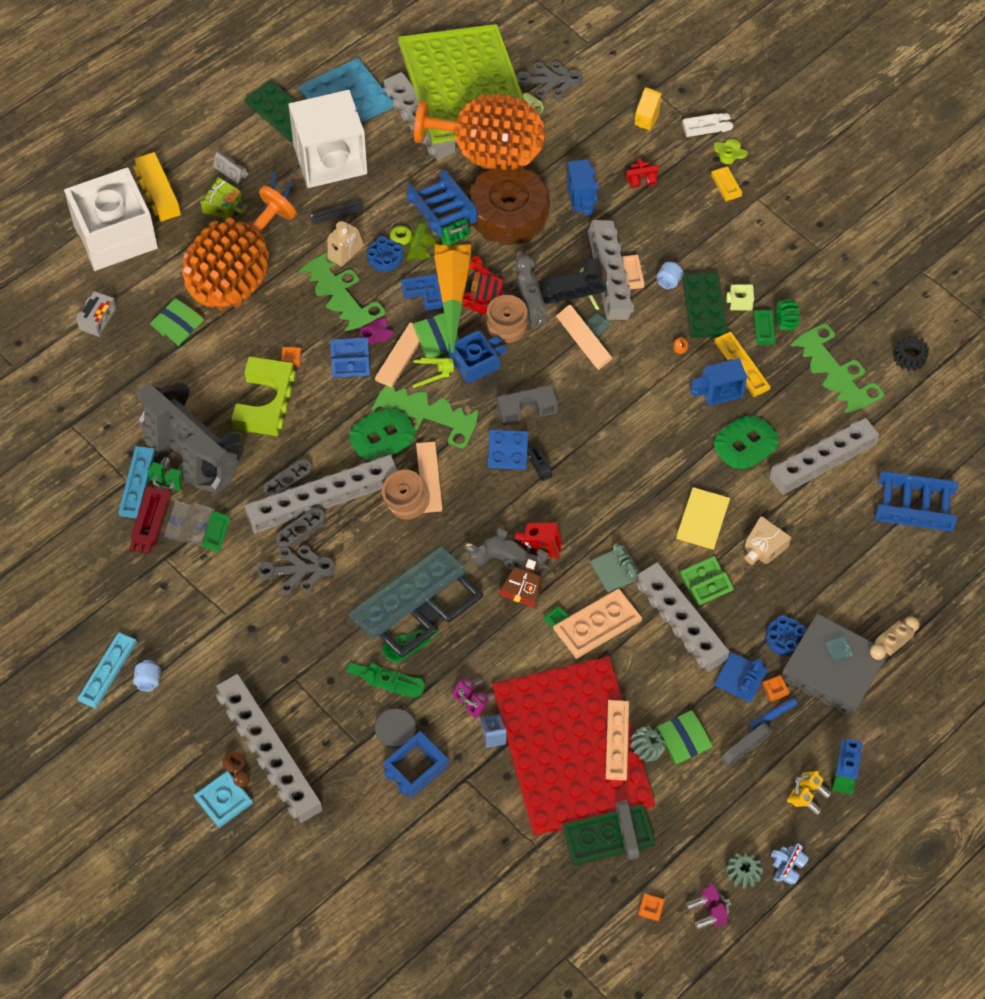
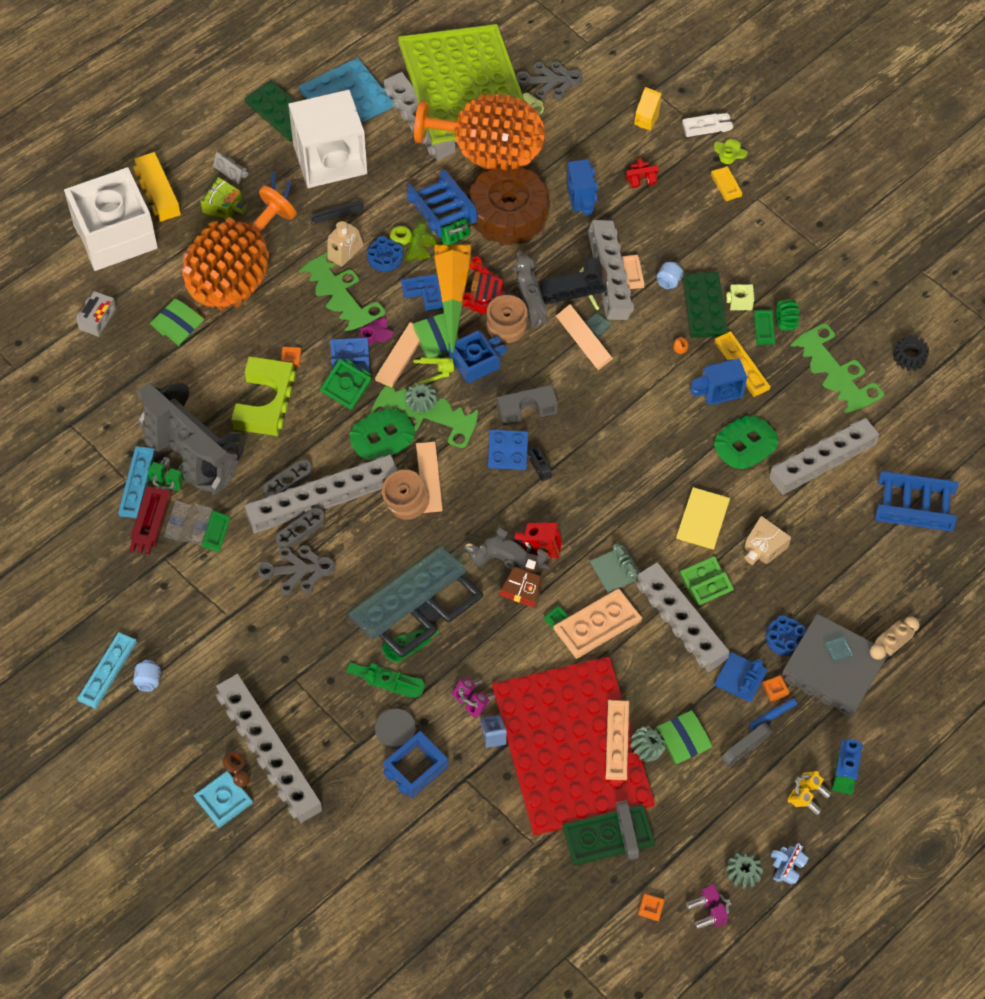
none -> green plate [319,359,373,411]
none -> sand green gear [405,382,437,415]

